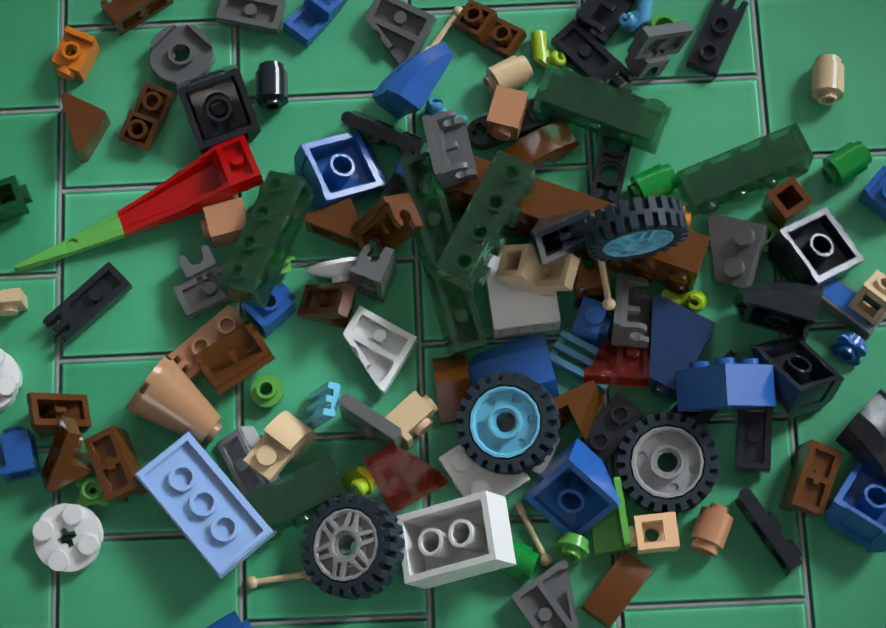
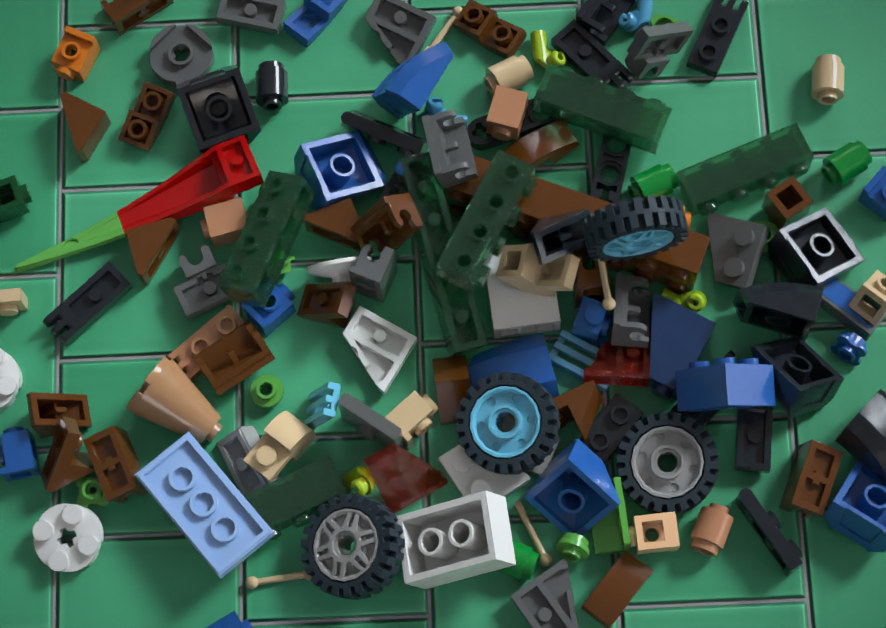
none -> reddish brown slope [126,217,181,286]

